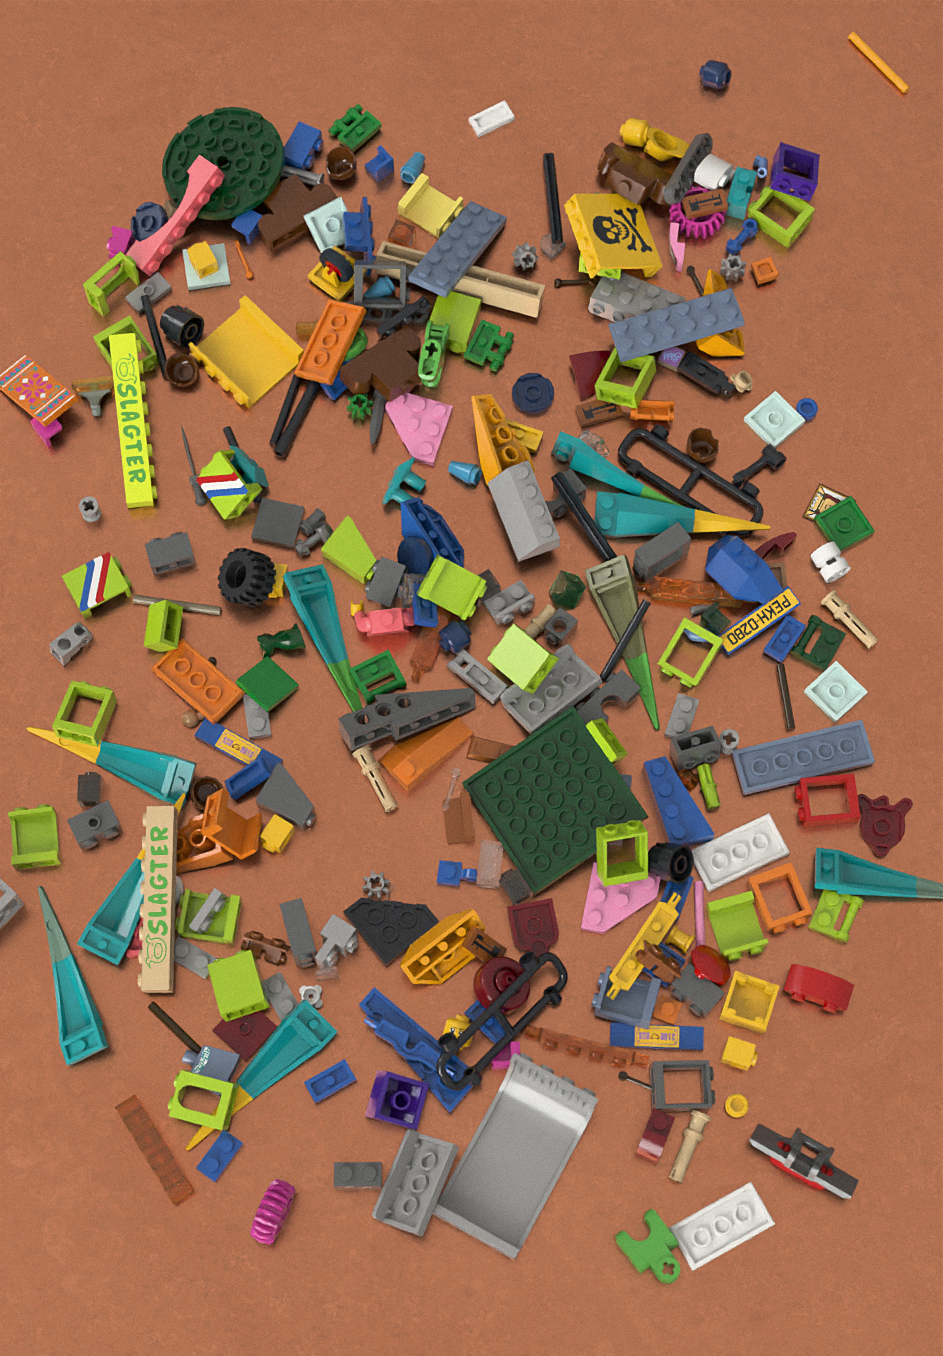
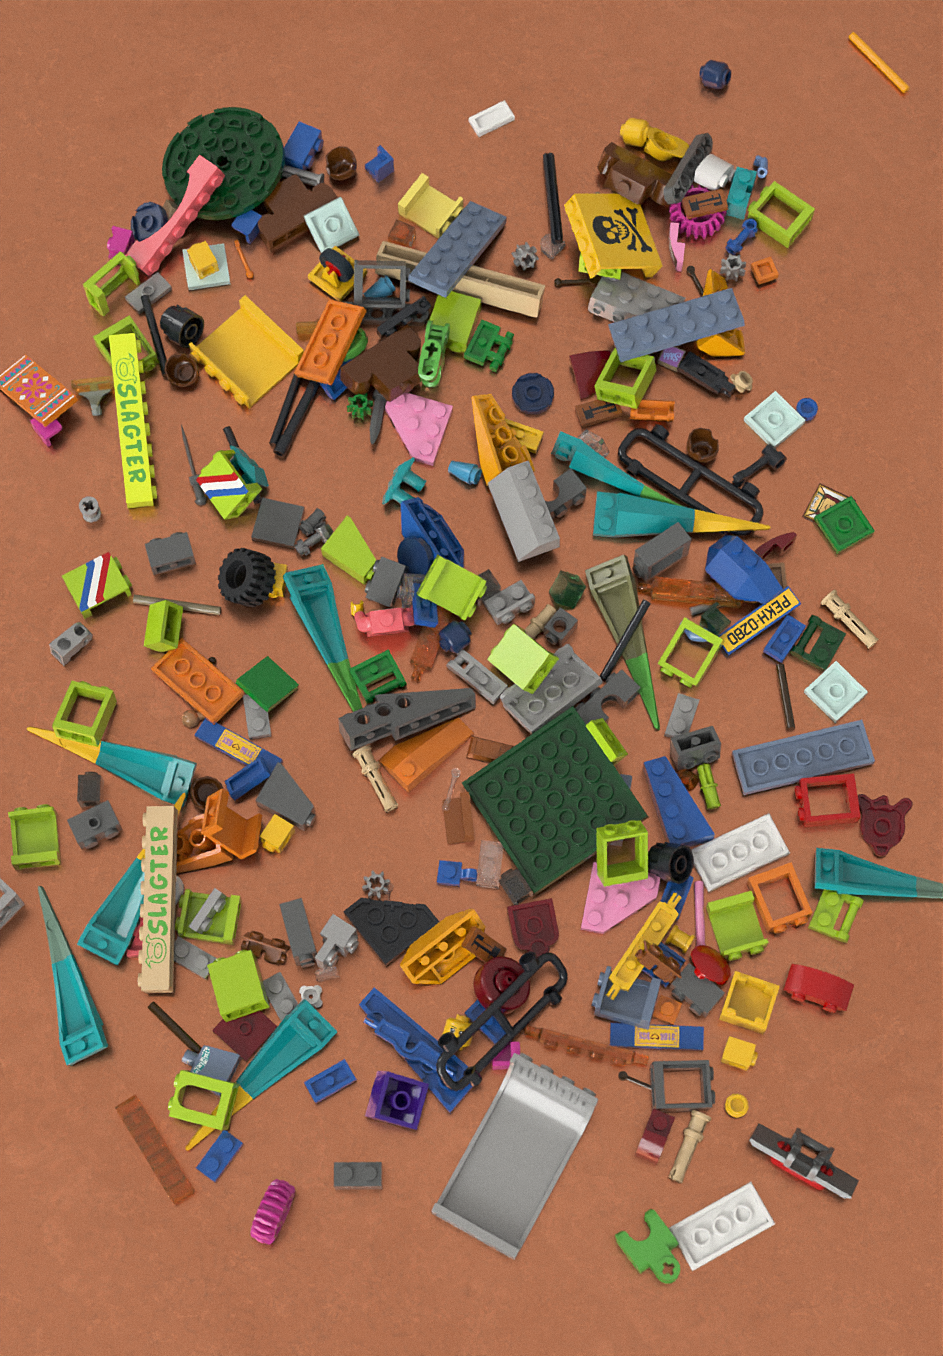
dark green animal [256,623,306,659] -> none
green plate [328,104,382,152] -> none
blue bracket [342,197,376,276] -> none
light grey bracket [372,1129,459,1237] -> none
dark azure cone [400,152,425,183] -> none
black axle [551,472,617,562] -> none
light grey bush [719,729,739,755] -> none
dark purple window [770,142,820,201] -> none
white wheel [810,541,851,583] -> none

